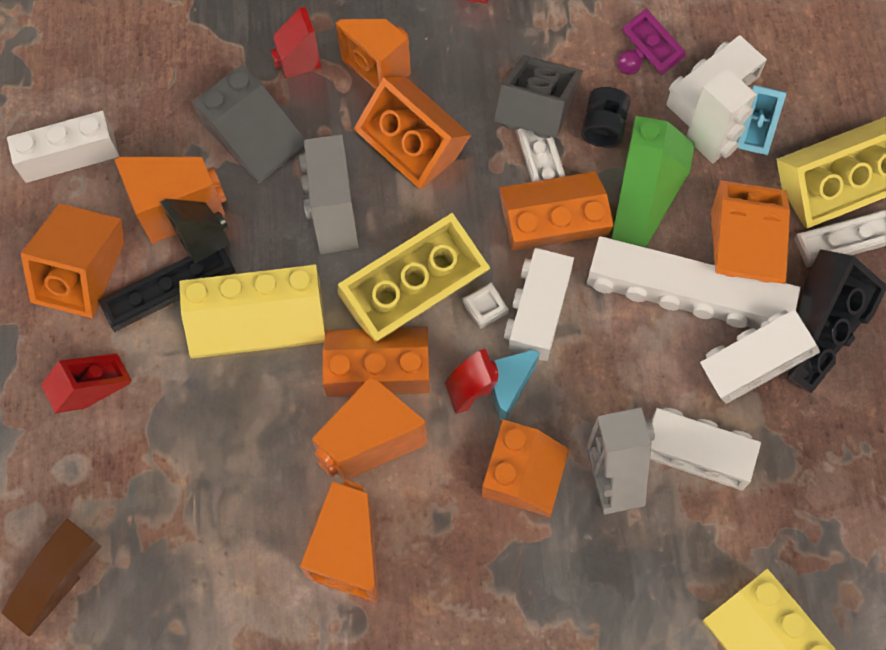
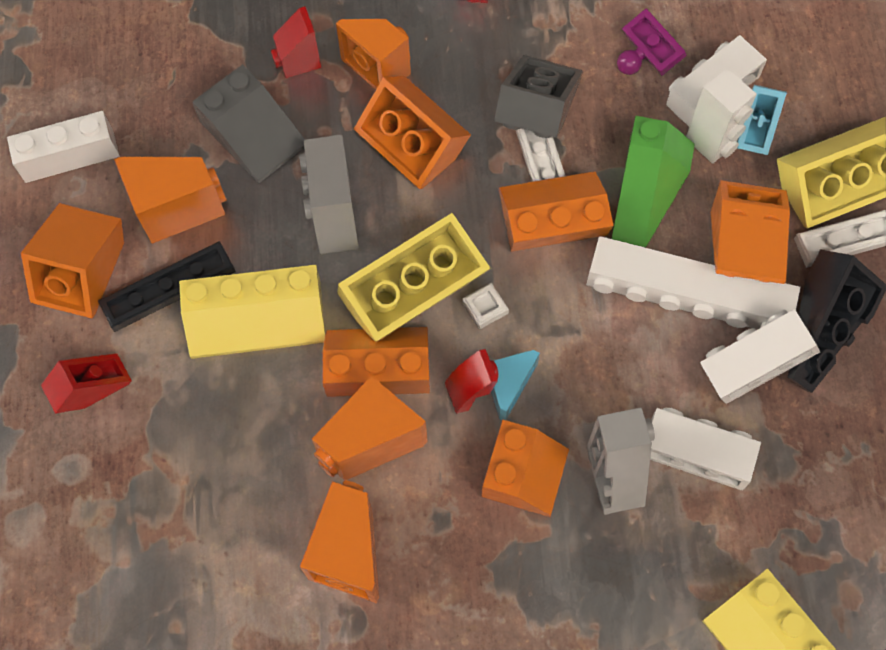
reddish brown slope [1,519,102,637] -> none
pearl dark grey slope [160,199,230,264] -> none
white brick [504,248,574,362] -> none
black wheel [581,87,631,148] -> none

